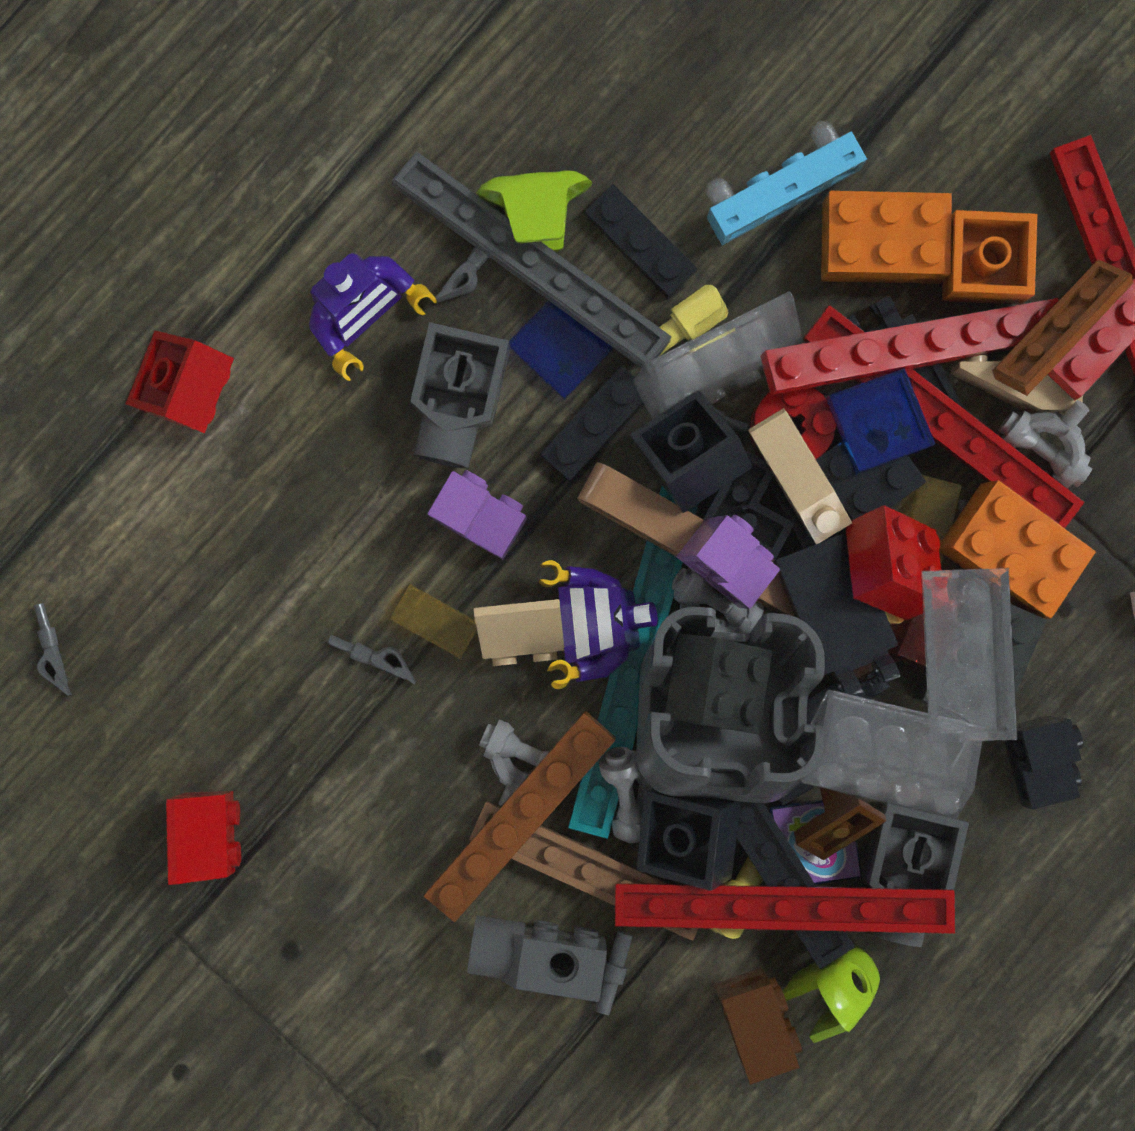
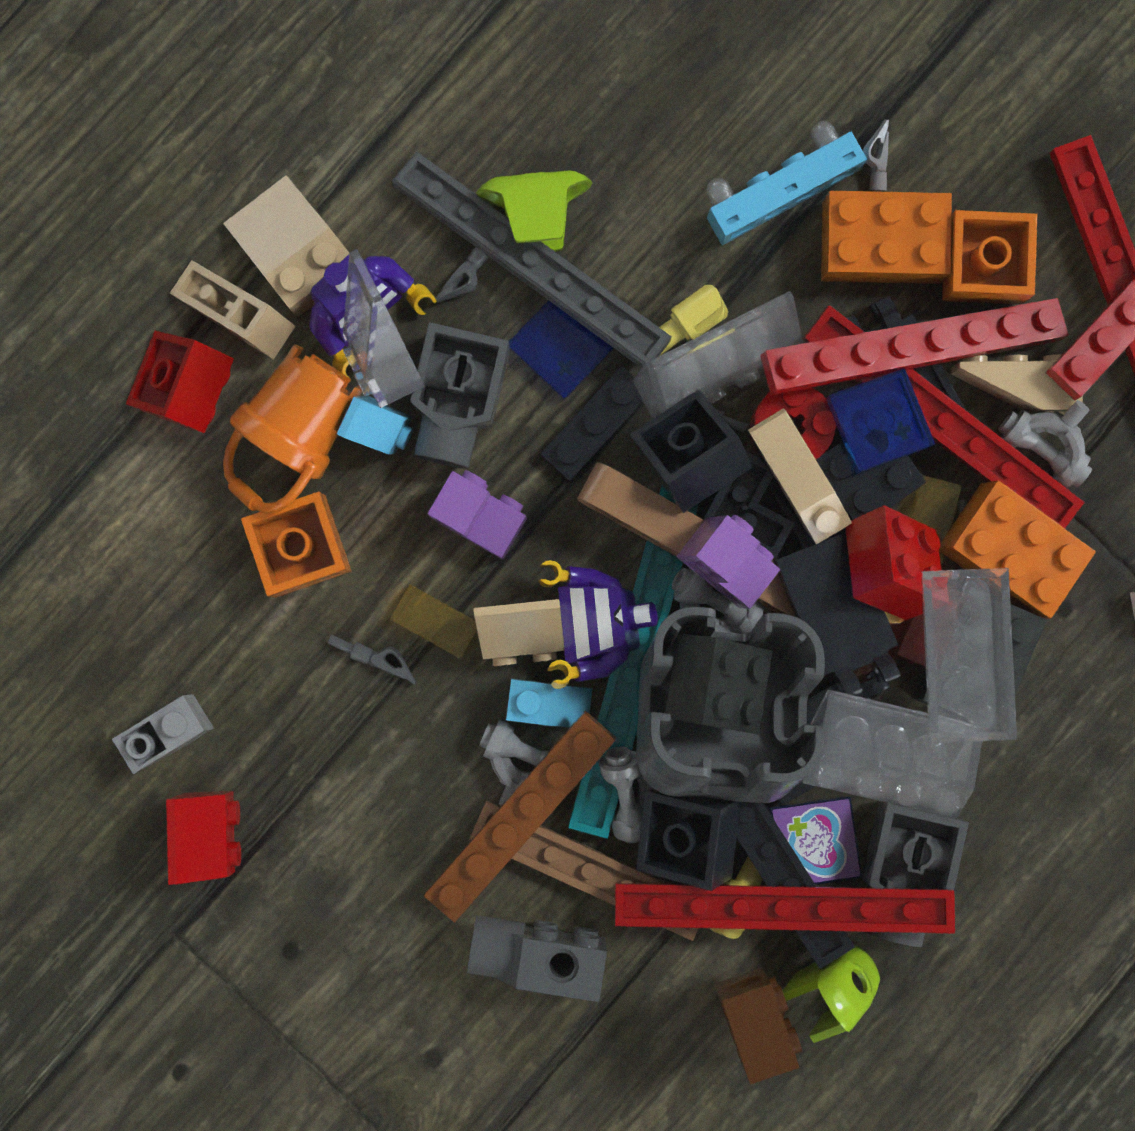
dark grey hand [34,603,72,696] -> none
black plate [585,184,697,299] -> none
dark grey bar [594,931,633,1015] -> none
reddish brown slope [794,786,887,860] -> none
dark orange tile [992,259,1133,396] -> none
black brick [1001,716,1083,810] -> none
none -> light grey slope [112,694,214,774]
none -> tan slope [170,260,296,360]
none -> tan slope [223,175,350,318]
none -> orange piece [223,344,363,513]
none -> orange brick [241,491,352,598]
none -> medium azure slope [337,396,413,454]
none -> clear slope [343,249,425,408]
none -> medium azure slope [506,679,592,727]
none -> light grey hand [863,119,889,192]

